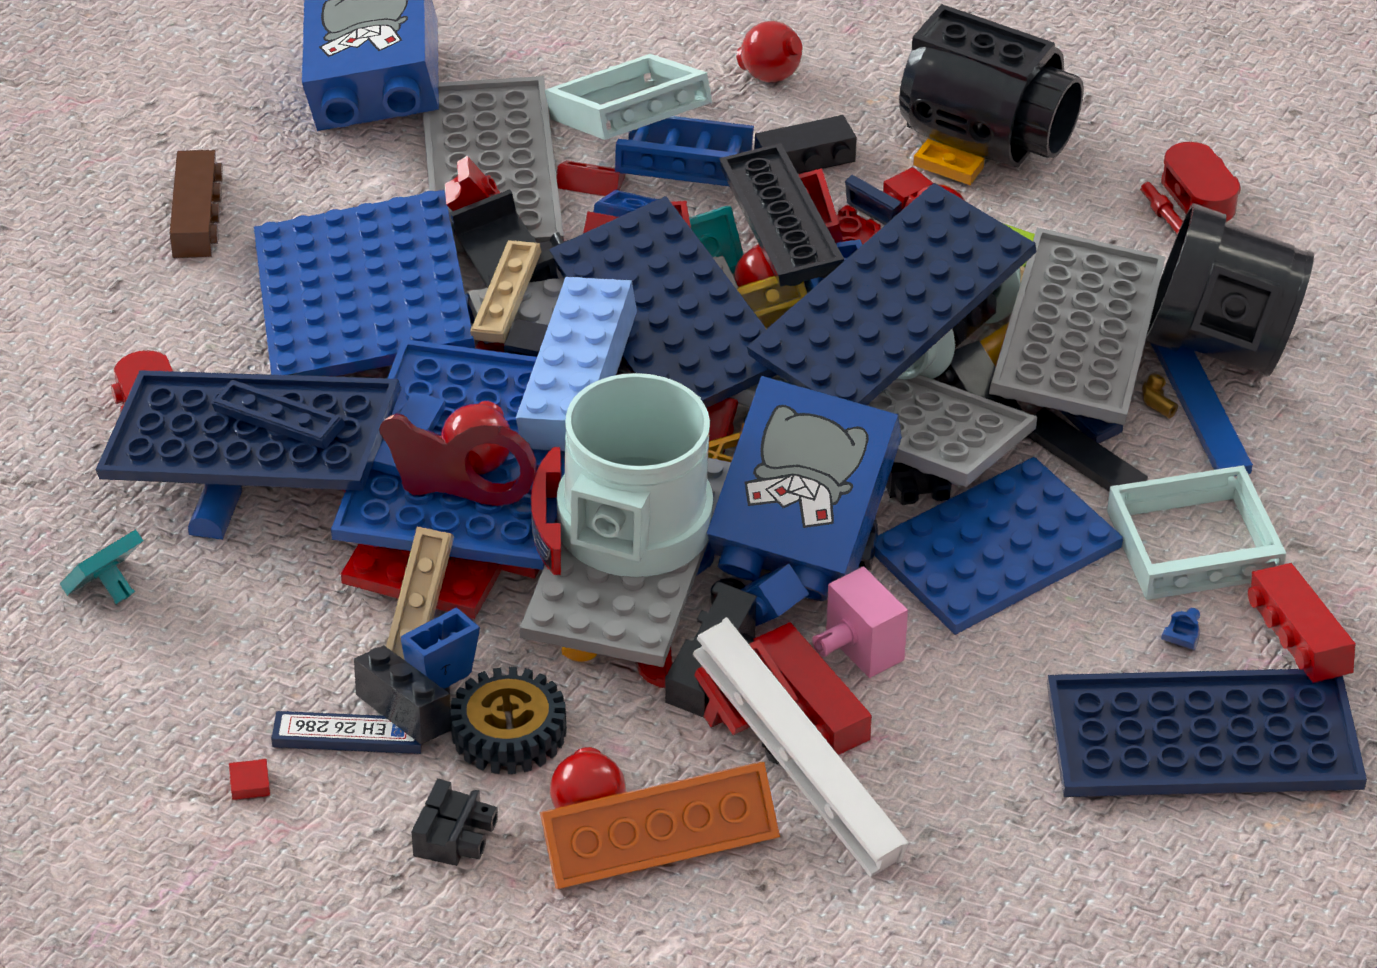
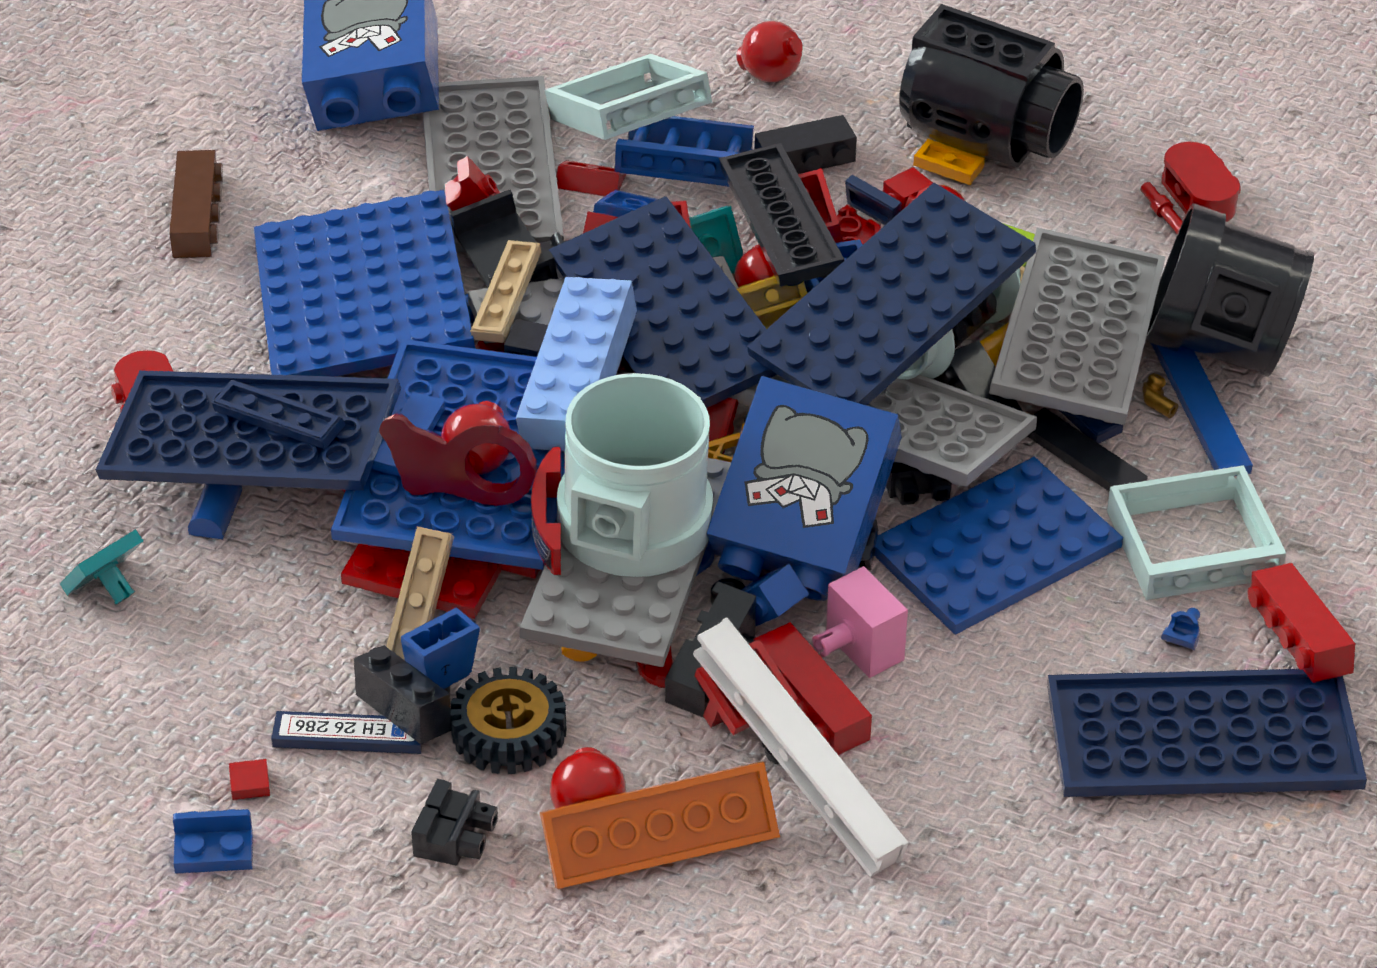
none -> blue bracket [173,809,253,874]

